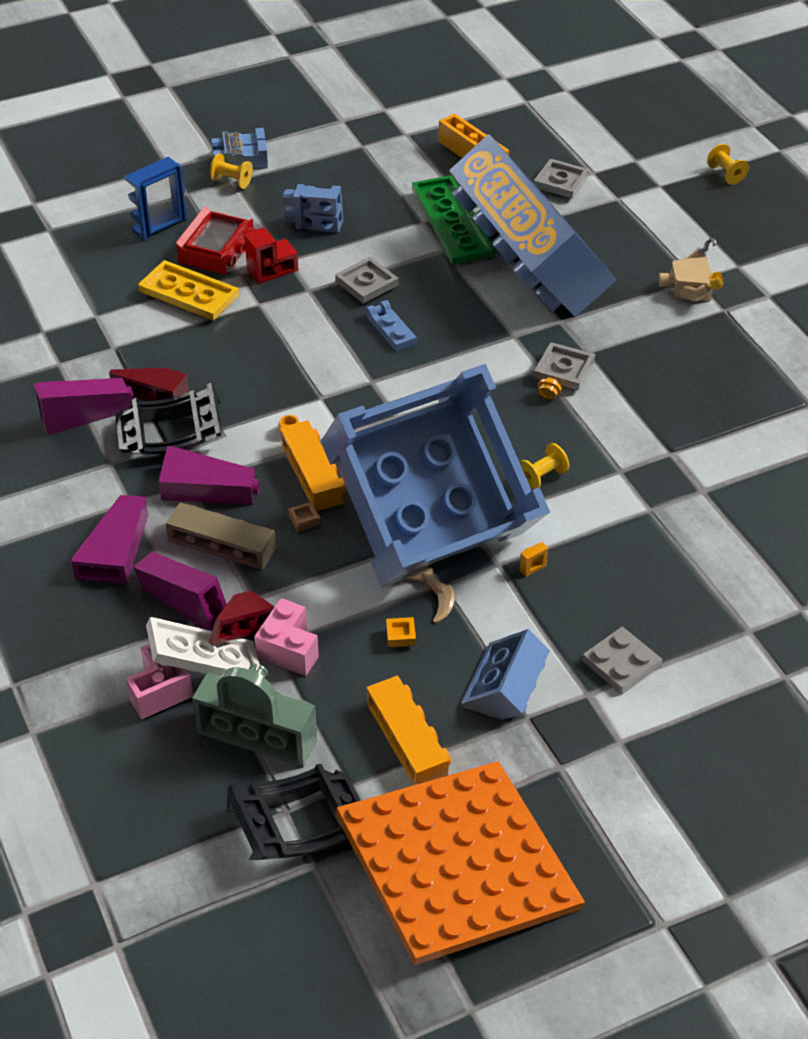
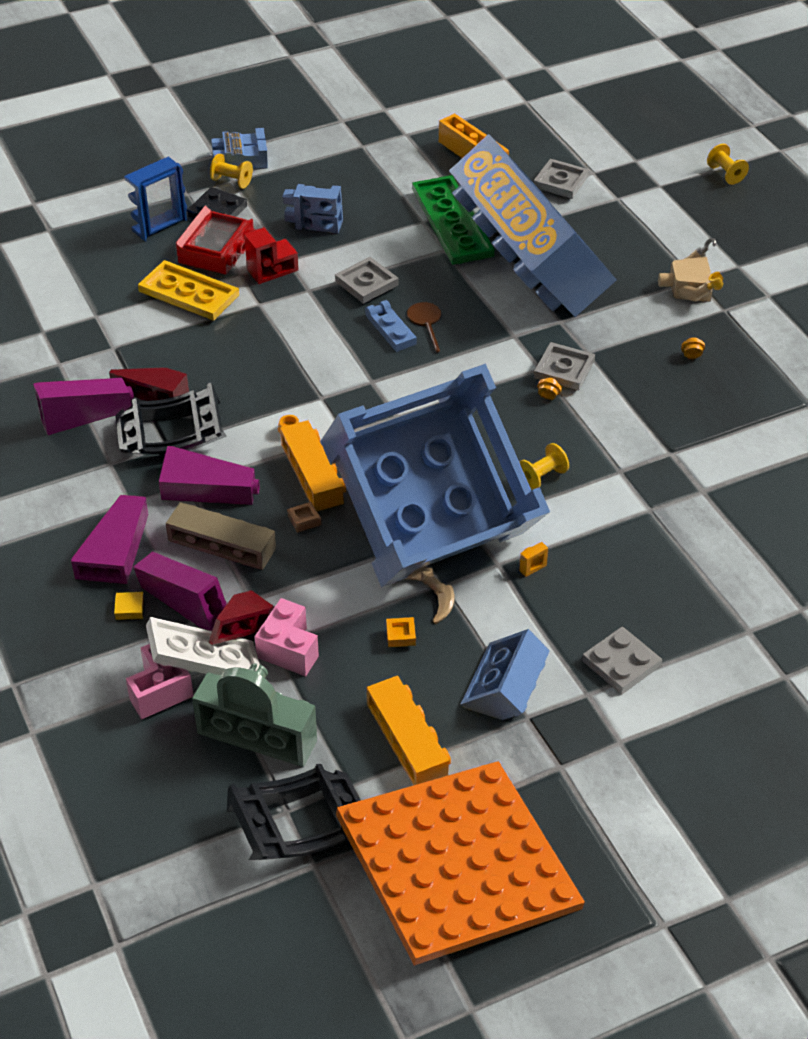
none -> yellow tile [114,592,144,620]
none -> black plate [187,187,247,219]
none -> reddish brown piece [407,302,441,353]
none -> light orange plate [681,338,705,359]

